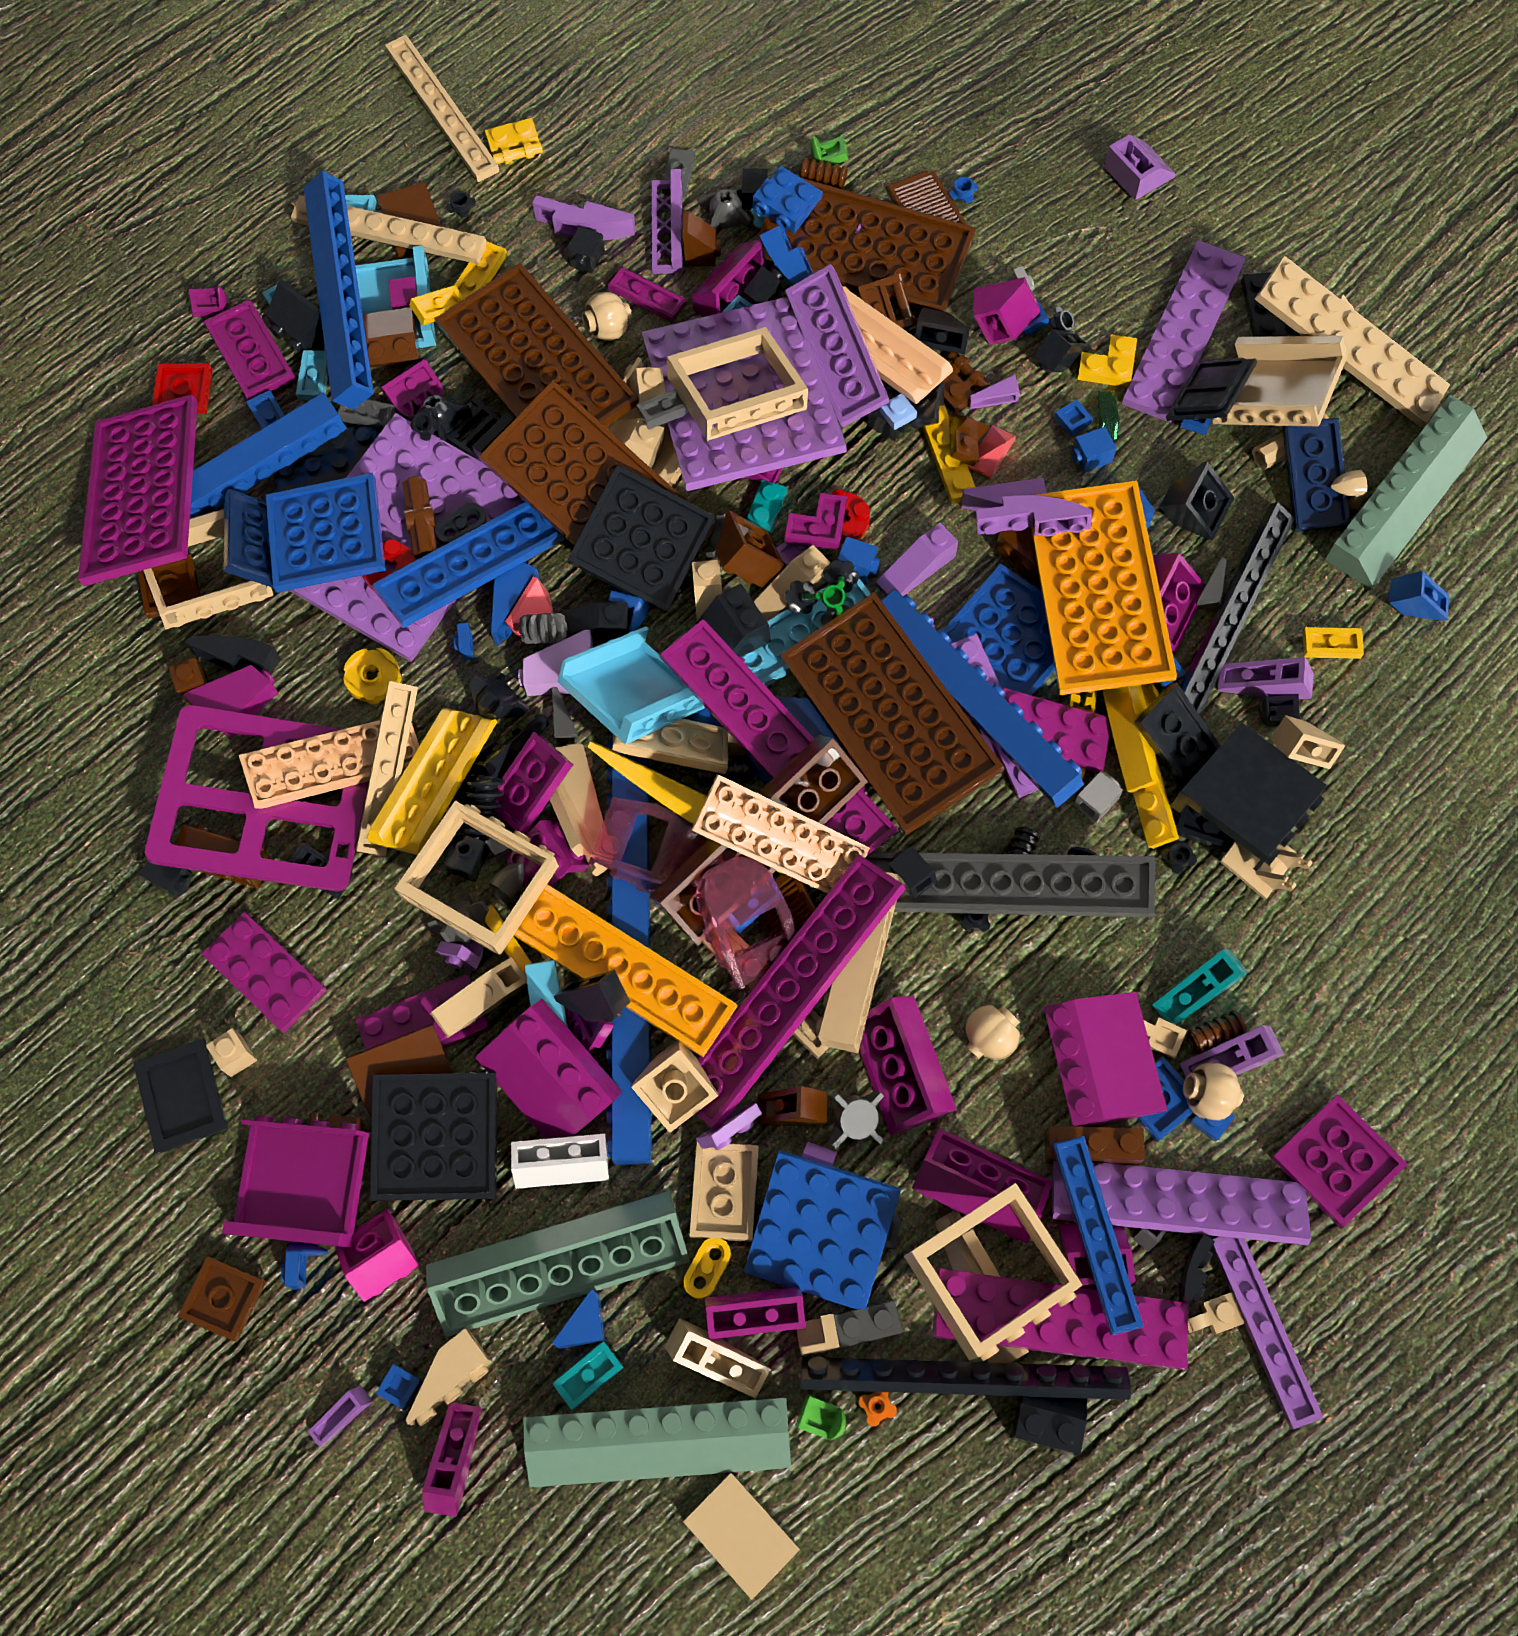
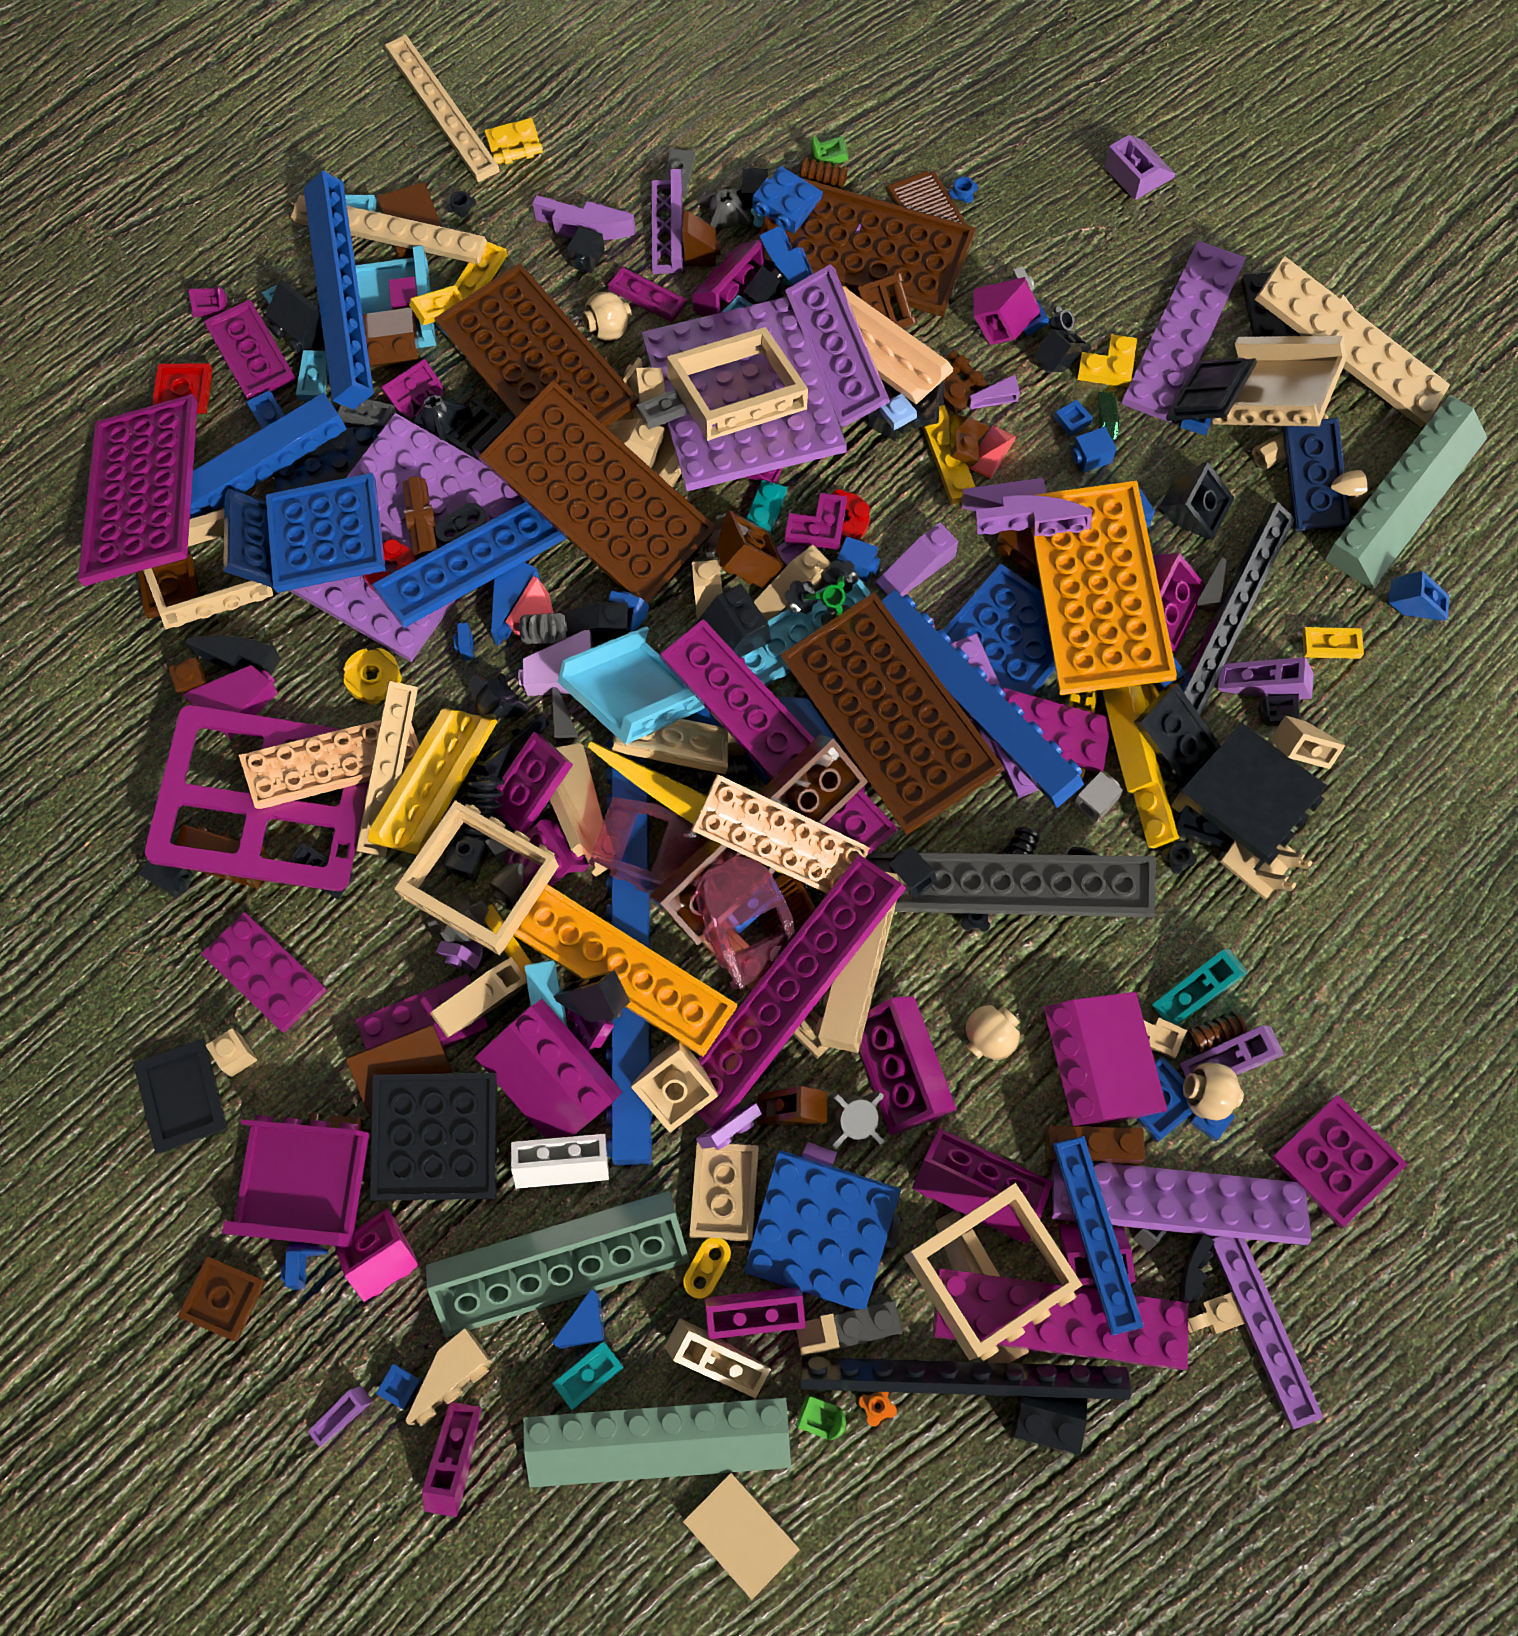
black plate [410,408,442,441] -> none
black plate [567,464,716,614] -> none
black slope [915,308,970,355] -> none

